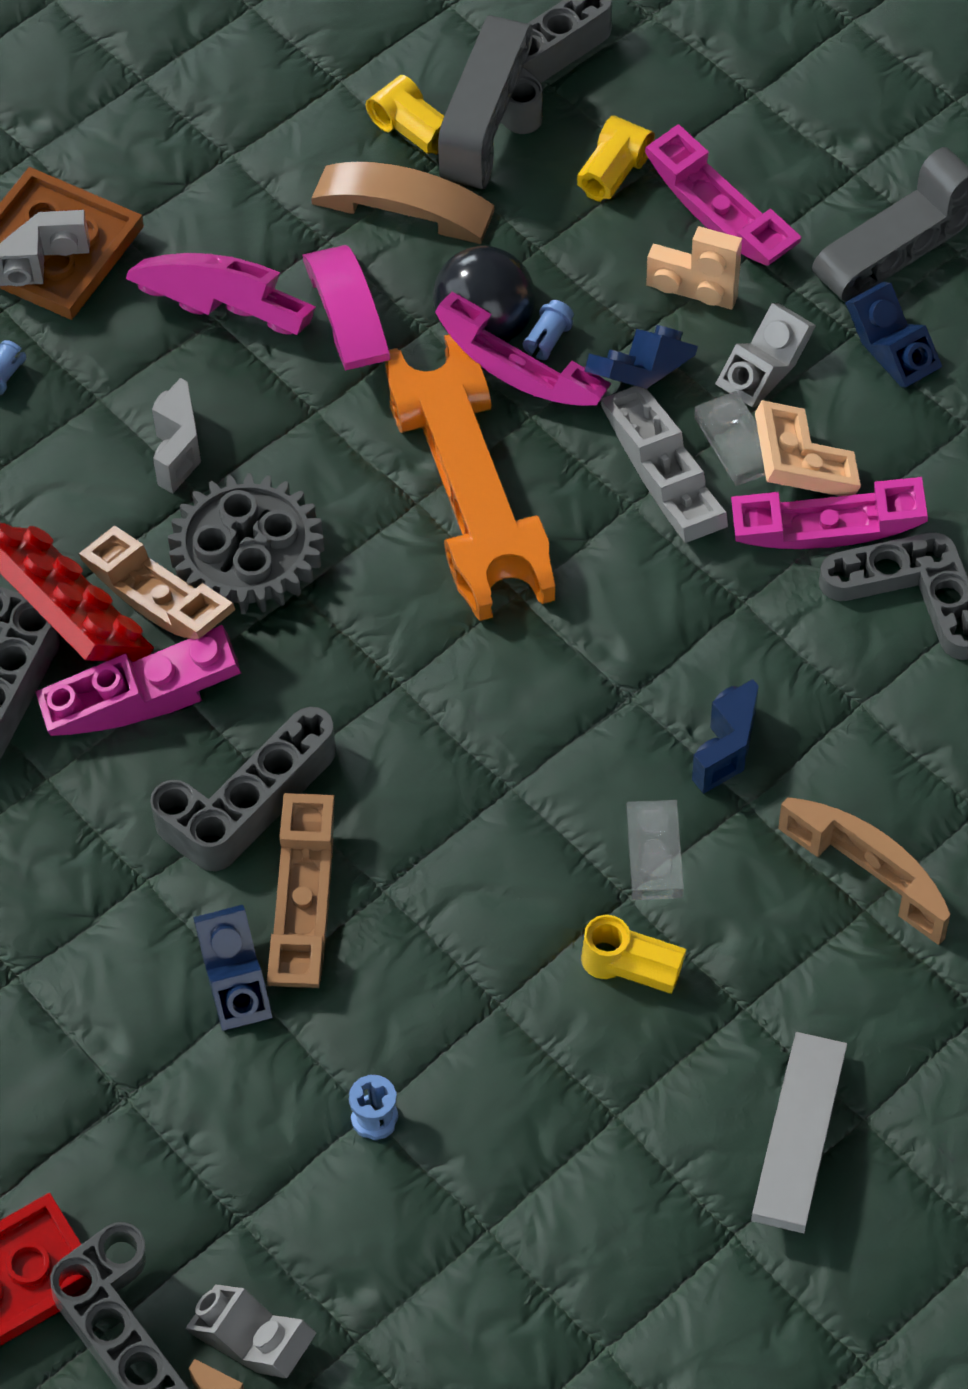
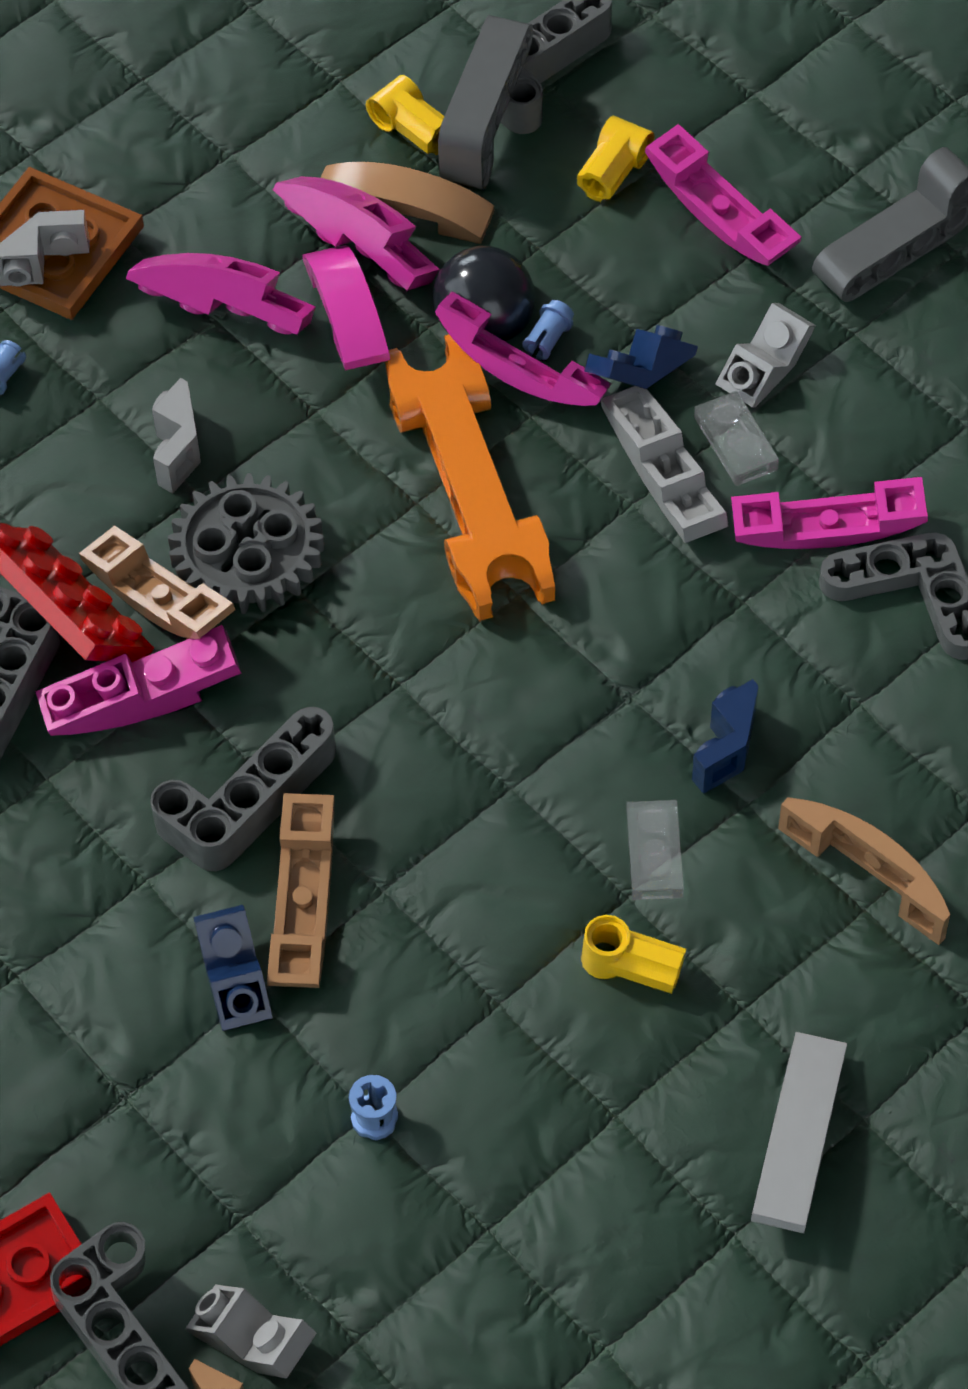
light nougat plate [646,226,742,310] -> none
light nougat plate [755,400,861,496] -> none
dark blue slope [845,282,942,387] -> none
none -> dark pink slope [272,176,440,291]

